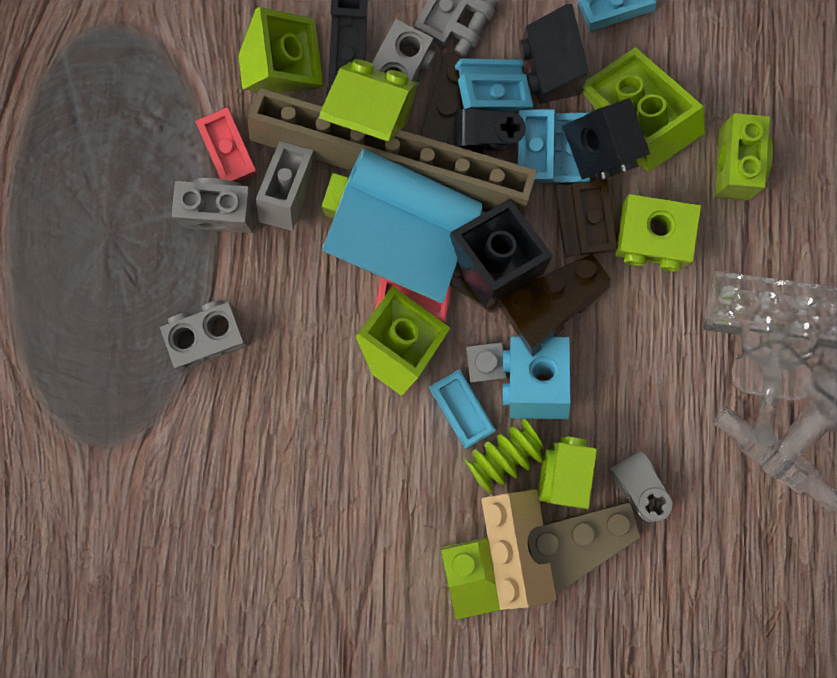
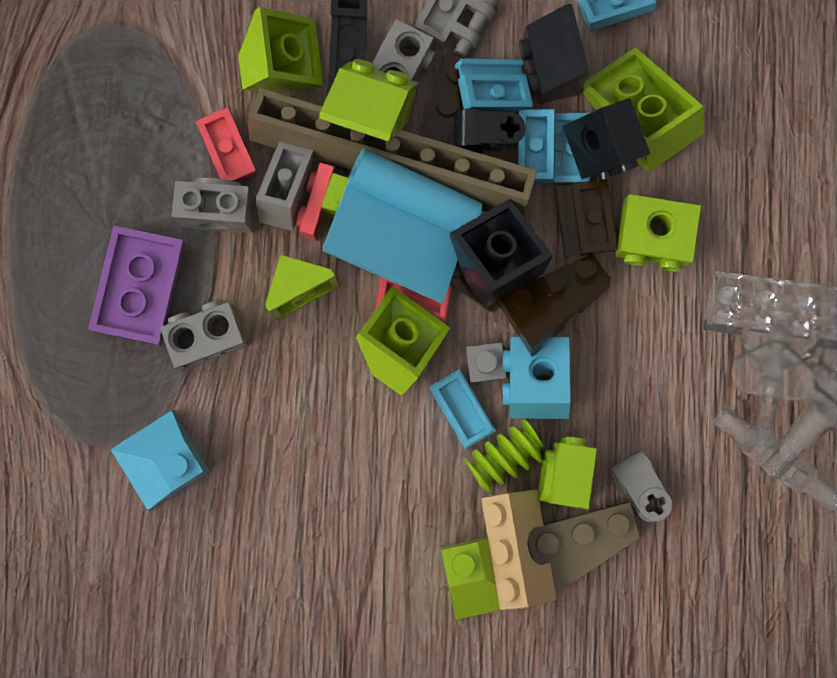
lime brick [714,113,773,200] -> none
none -> medium lavender plate [88,225,186,346]
none -> medium azure slope [110,410,210,511]
none -> lime slope [265,255,340,320]
none -> coral plate [296,163,336,241]

